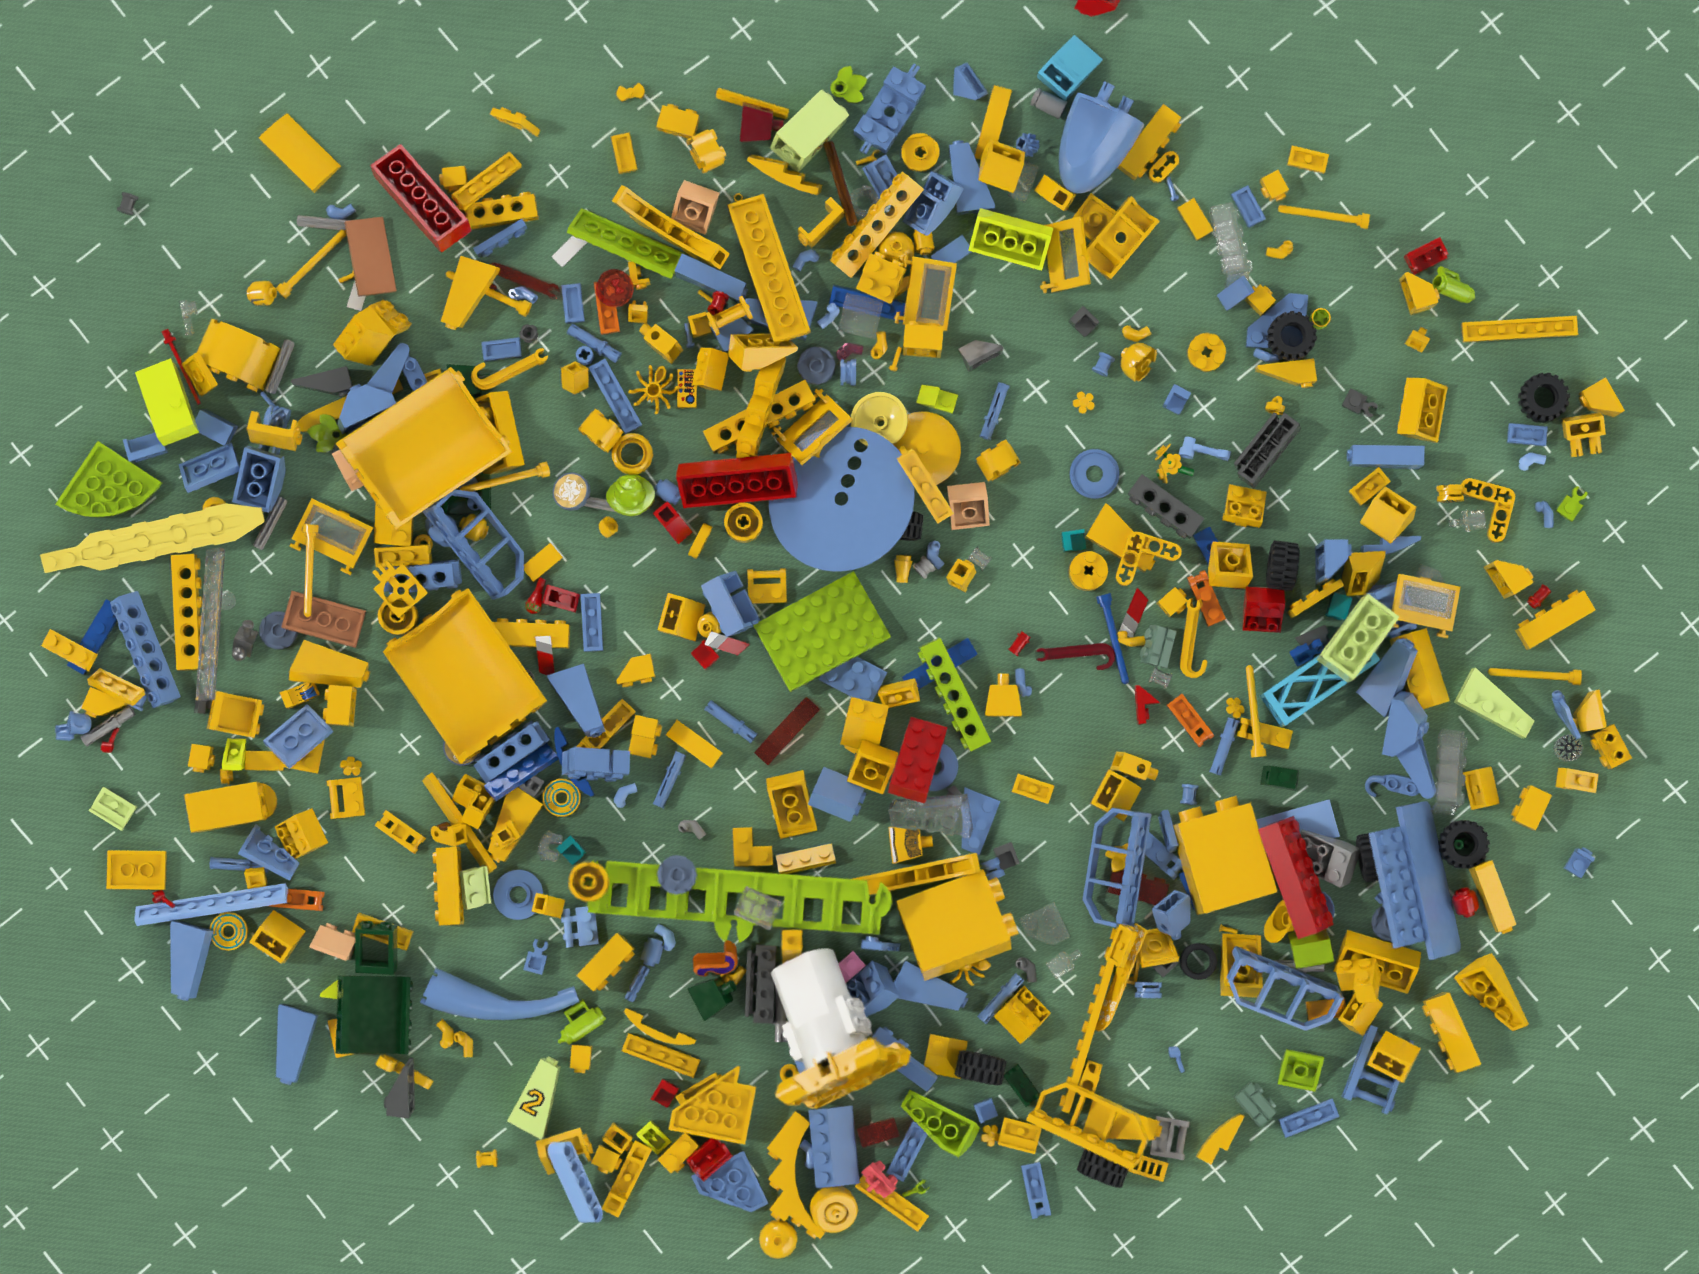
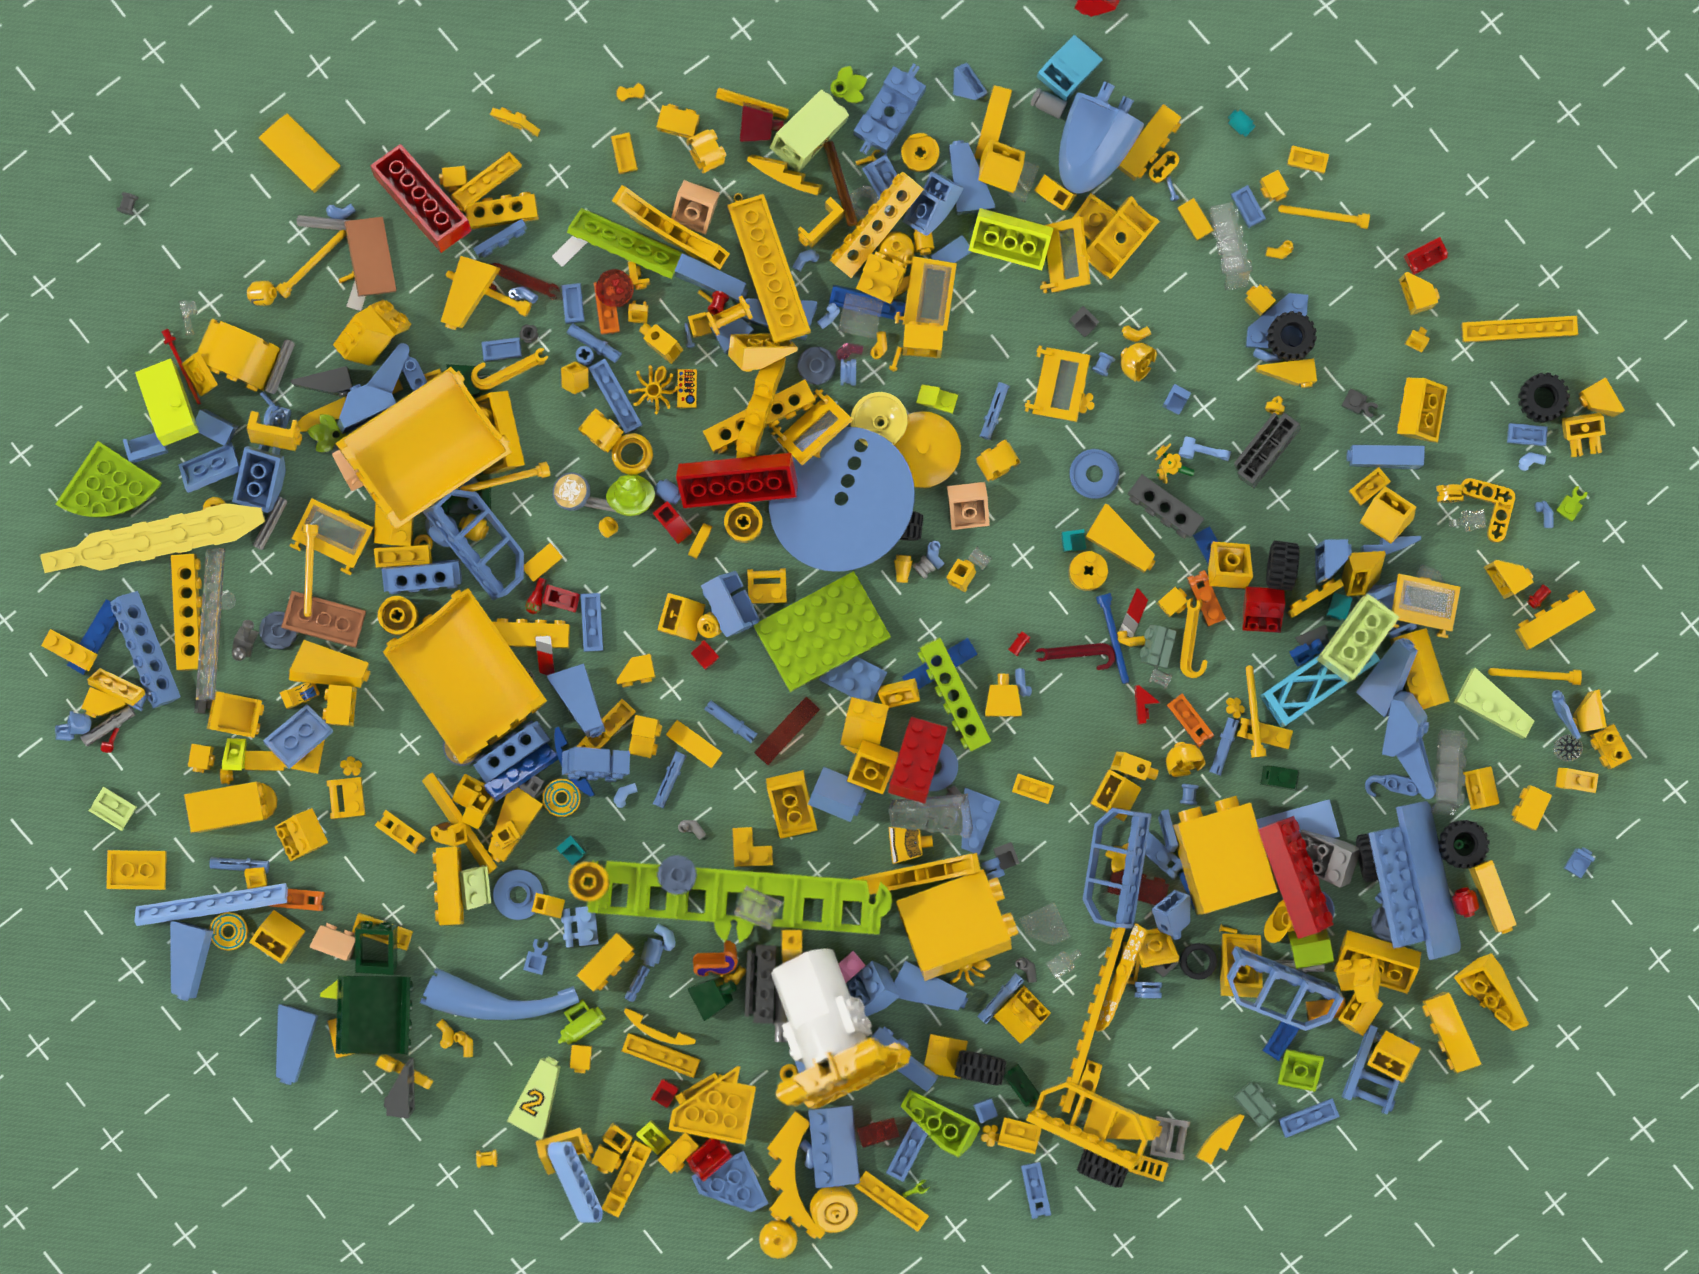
red hand [152,890,175,908] -> none
medium blue wing [238,823,299,880] -> none
yellow piece [372,560,428,618] -> none
clear piece [537,830,563,862] -> none
yellow brick [692,348,729,391] -> none
sticker [705,632,750,655] -> none
yellow plate [776,843,836,874] -> none
medium blue wing [861,936,900,951] -> none
coral hips [861,1160,898,1198] -> none
yellow fence [896,445,954,524] -> none
flat silver slope [959,340,1004,372] -> none
medium blue gear [1016,133,1040,157] -> none
yellow panel [1105,924,1138,968] -> none
yellow beam [1116,532,1182,586] -> none
medium blue hand [1168,1046,1185,1073] -> none
yellow plate [1187,333,1226,372] -> none
medium blue tile [1217,276,1254,311] -> none
yellow plate [1222,484,1267,528] -> none
lime wheel [1309,308,1331,330] -> none
lime piece [1432,266,1475,303] -> none
none -> yellow piece [1025,345,1091,422]
none -> yellow cylinder [1166,742,1206,777]
none -> teal brick [1228,109,1256,137]
none -> blue plate [1262,1021,1300,1061]

